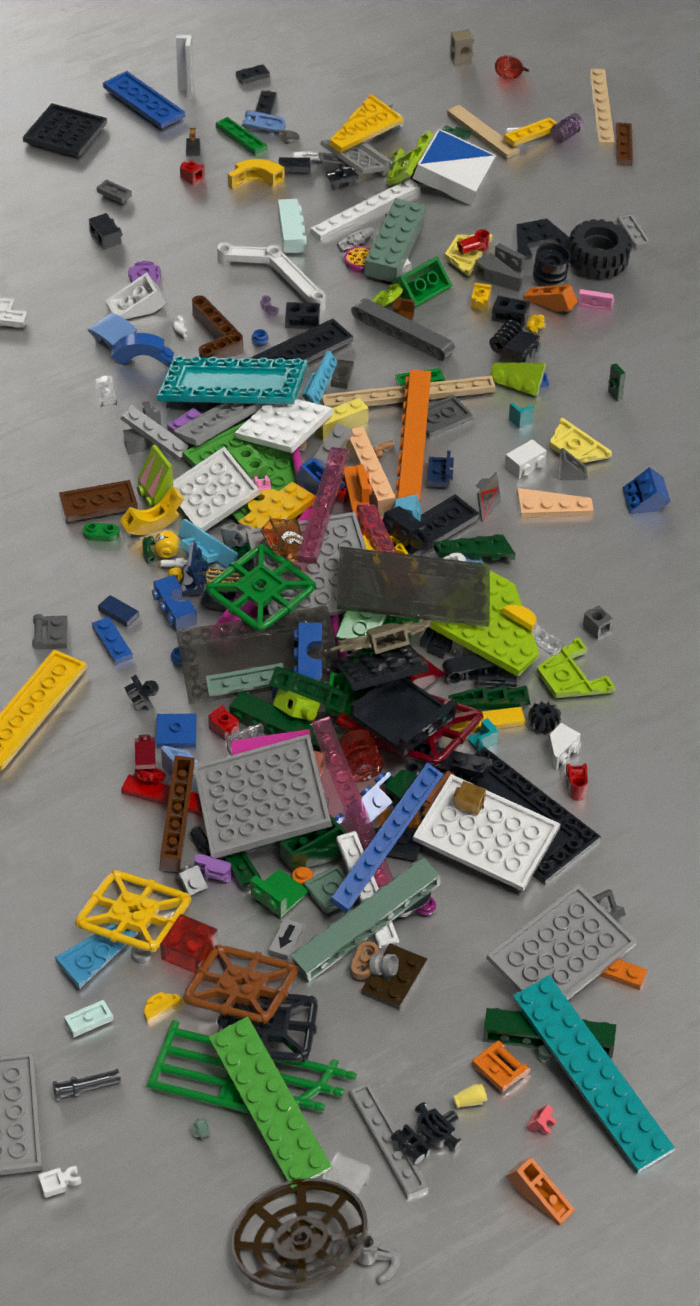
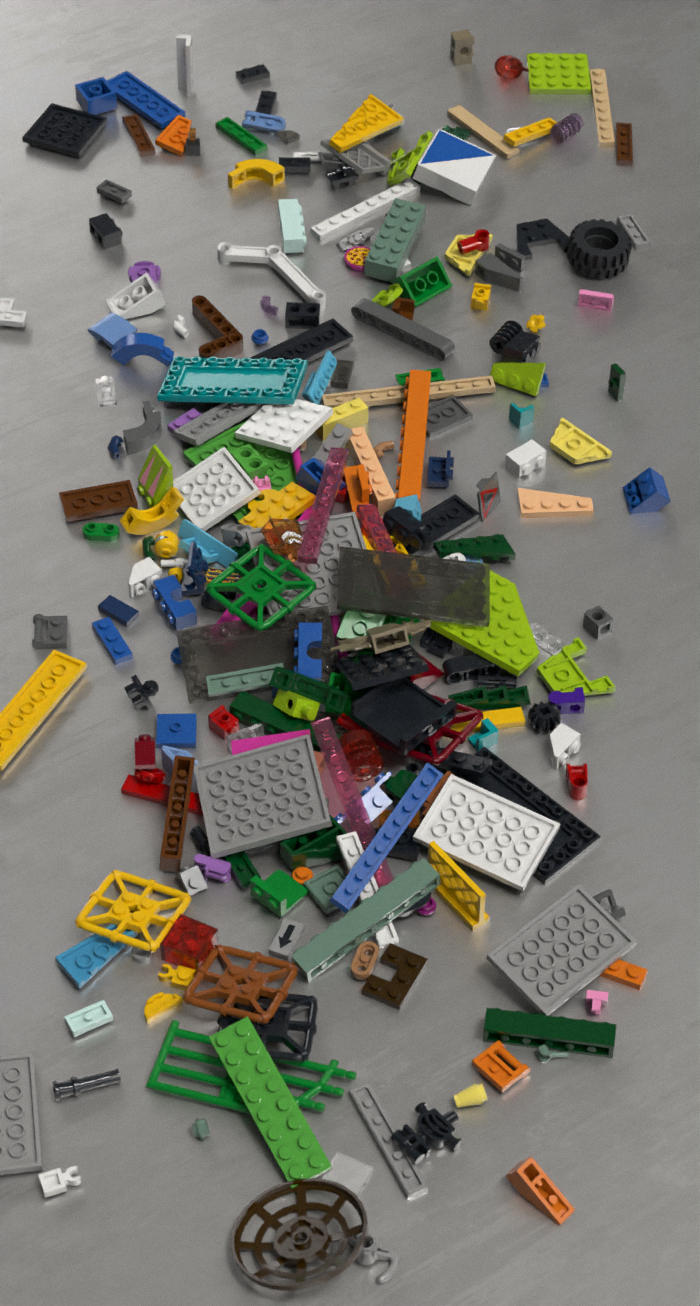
light grey plate [120,405,189,461] -> none
red brick [180,160,205,185] -> none
light grey wheel [370,954,399,975] -> none
pearl gold brick [453,781,486,816] -> none
black brick [492,295,530,327] -> none
yellow tile [502,605,536,631] -> none
teal plate [513,975,675,1174] -> none
orange slope [523,284,578,312] -> none
coral tile [526,1105,557,1135] -> none
black wheel [532,243,571,286] -> none
dark grey slope [558,448,588,480] -> none
none -> blue brick [75,77,117,115]
none -> dark blue arm [108,435,123,459]
none -> reddish brown tile [122,114,156,157]
none -> white slope [128,557,162,599]
none -> orange wing [155,115,192,157]
none -> yellow plate [158,964,195,990]
none -> yellow fence [428,841,489,931]
none -> lime plate [526,53,591,94]
none -> dark purple leg [548,687,585,714]
none -> bright pink tile [585,990,608,1015]

